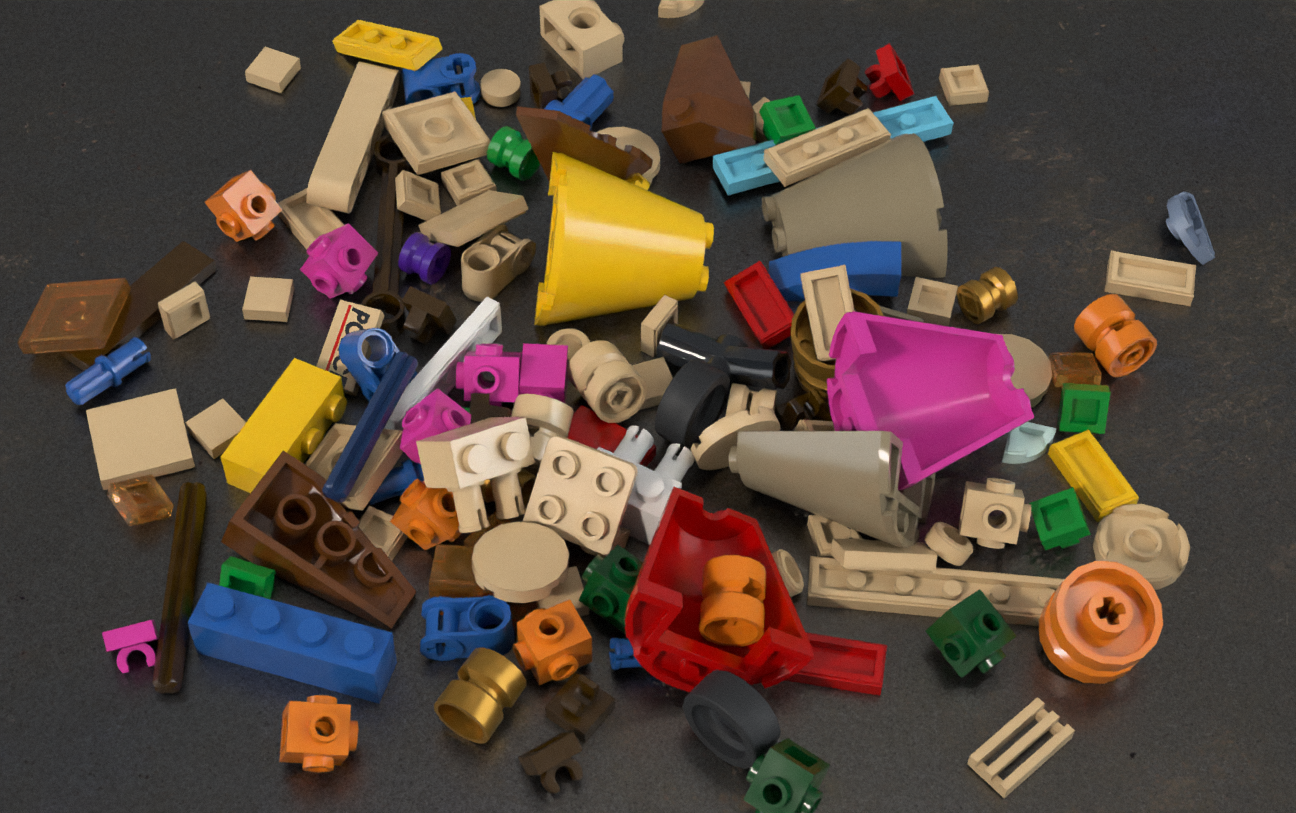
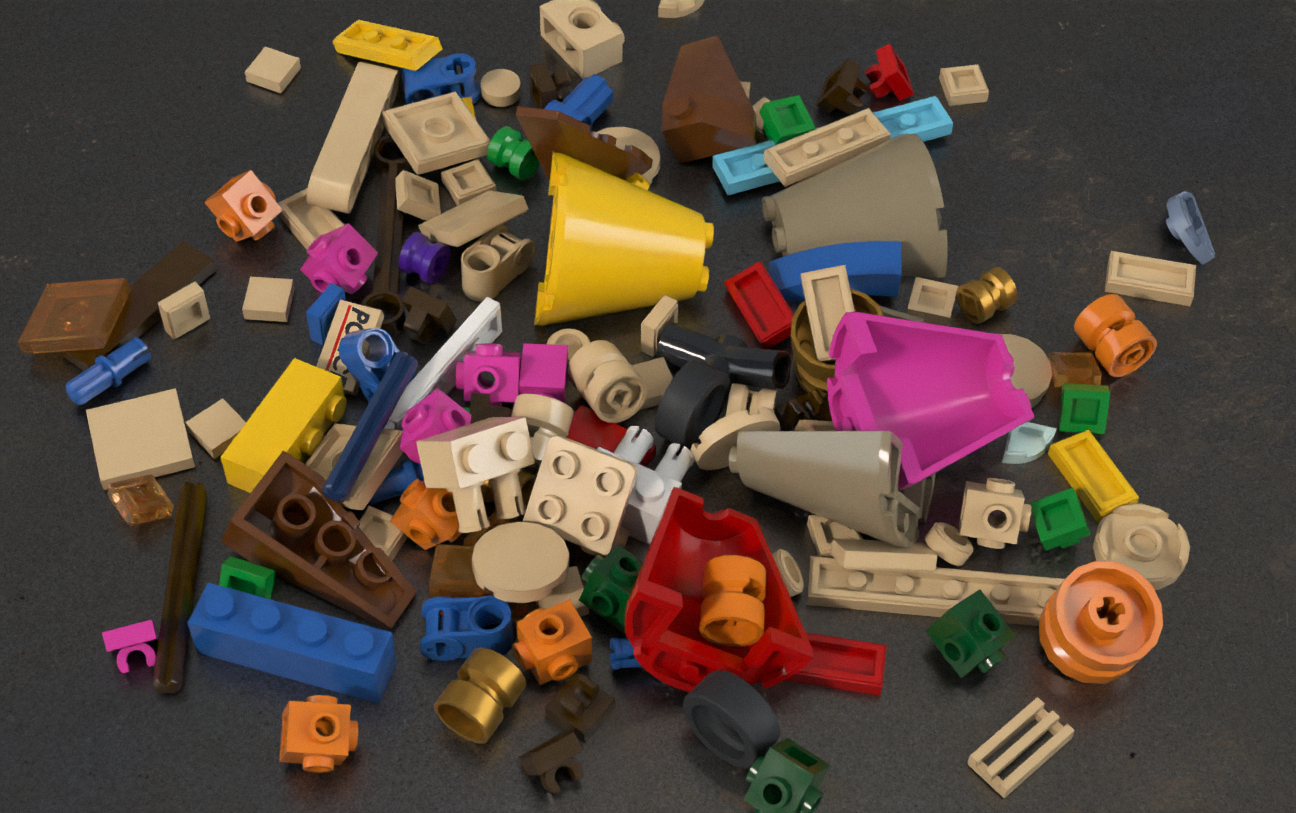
none -> blue tile [306,283,346,346]

